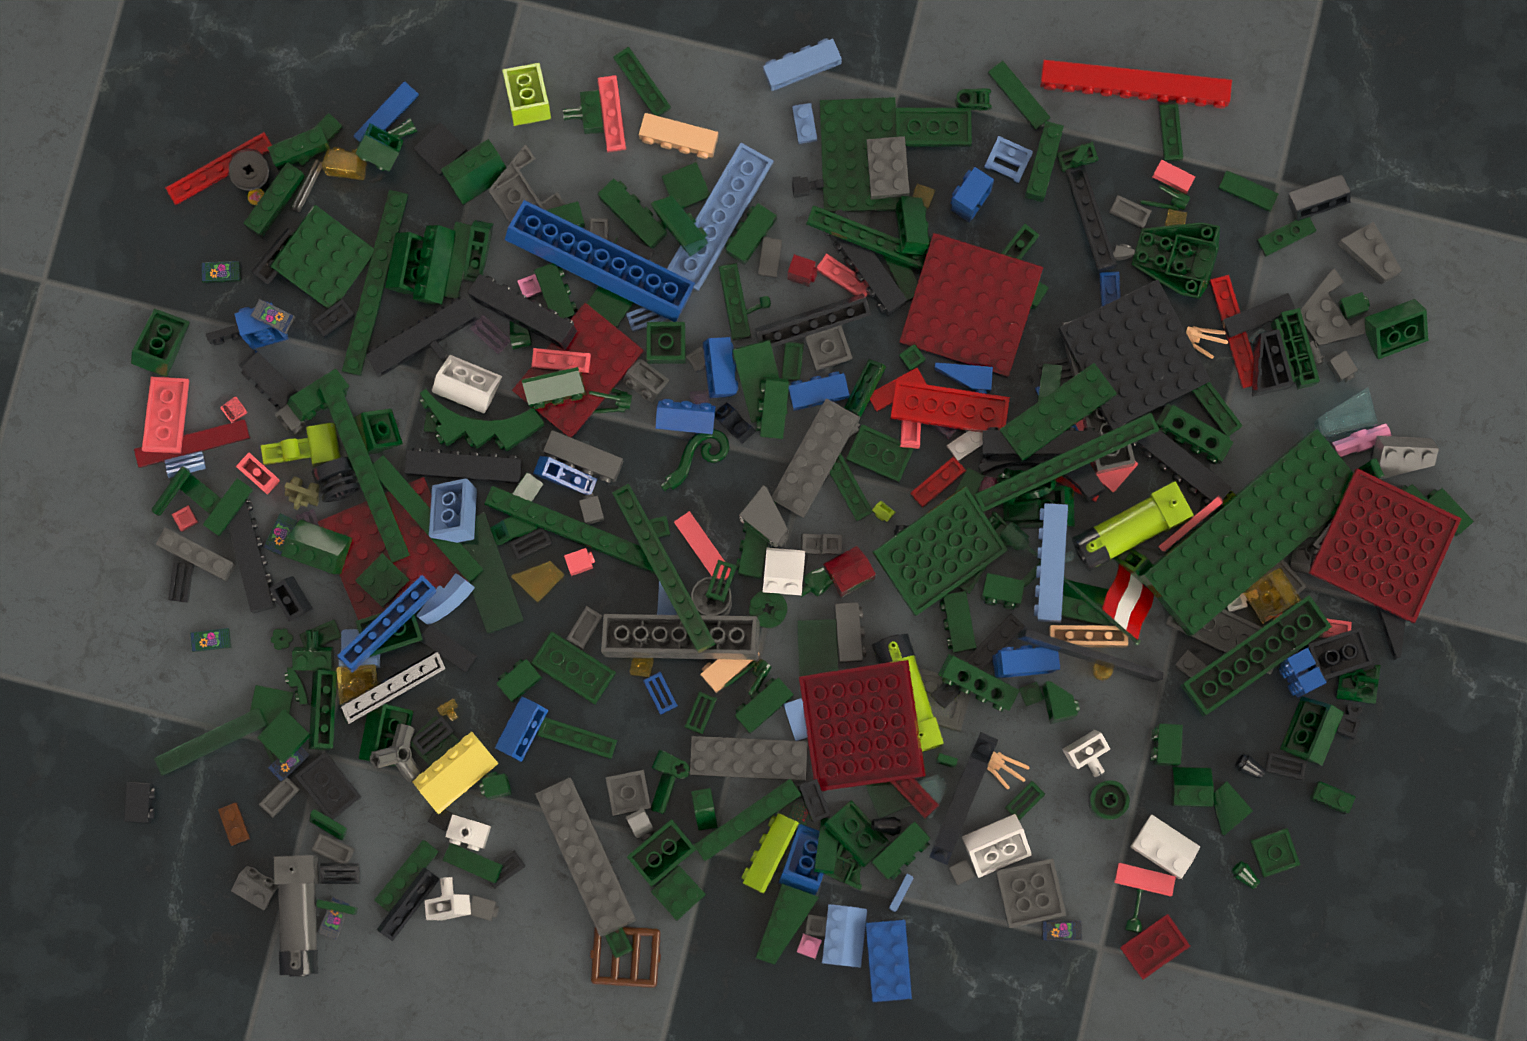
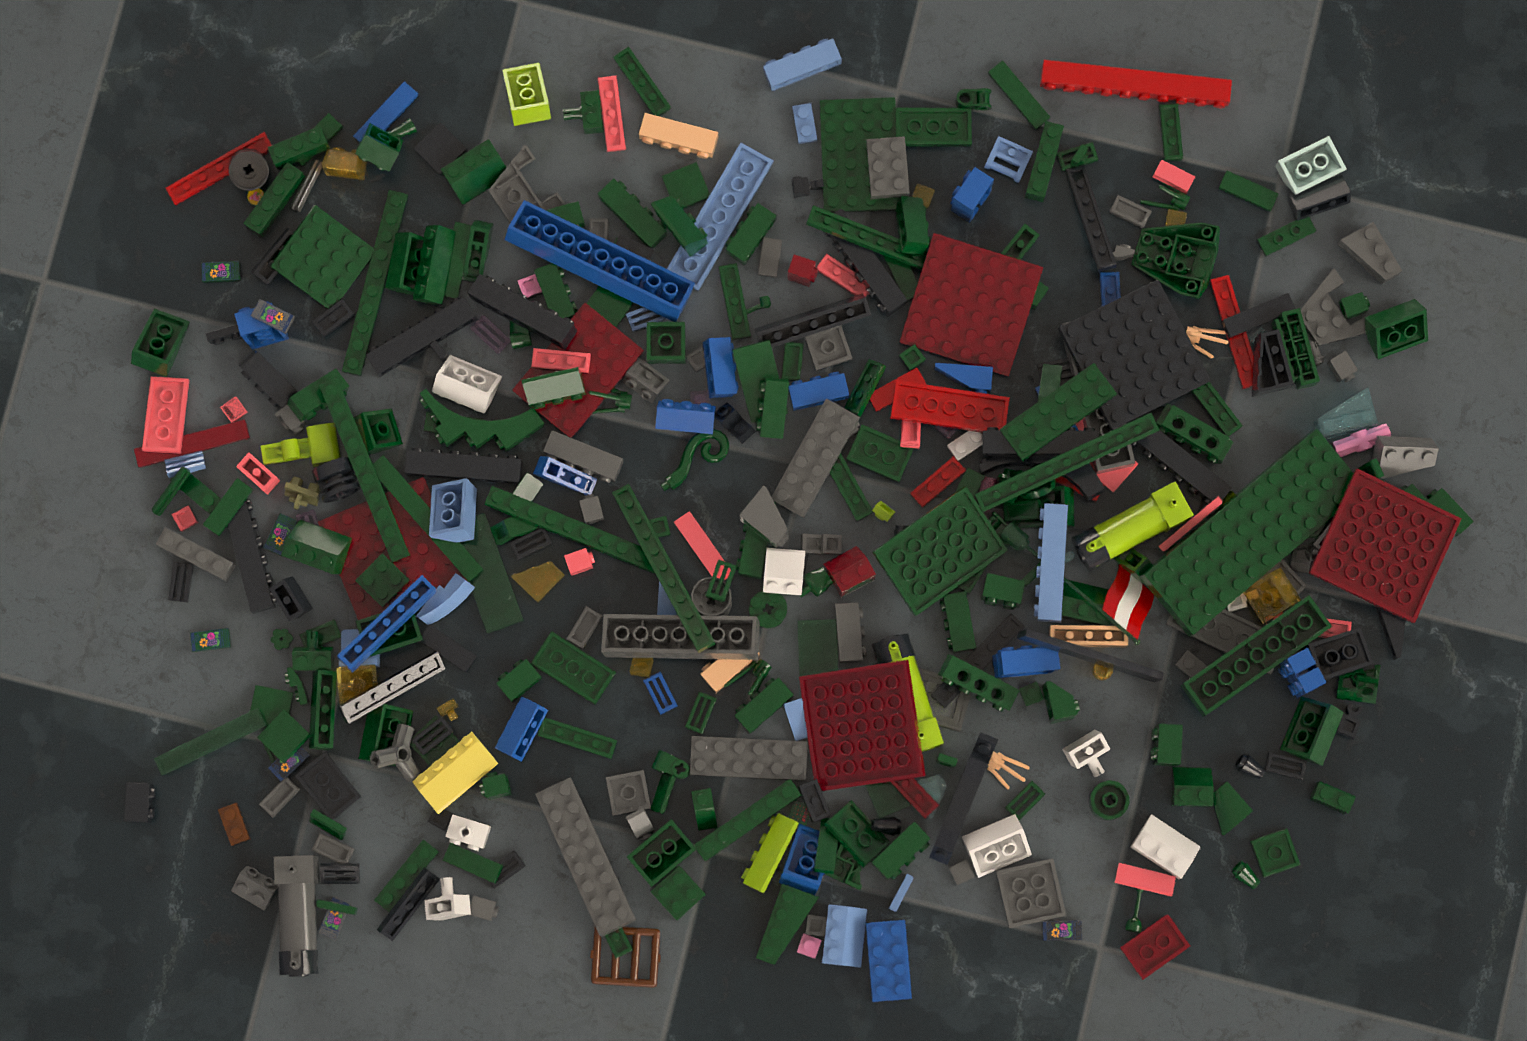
none -> light aqua slope [1275,136,1346,195]

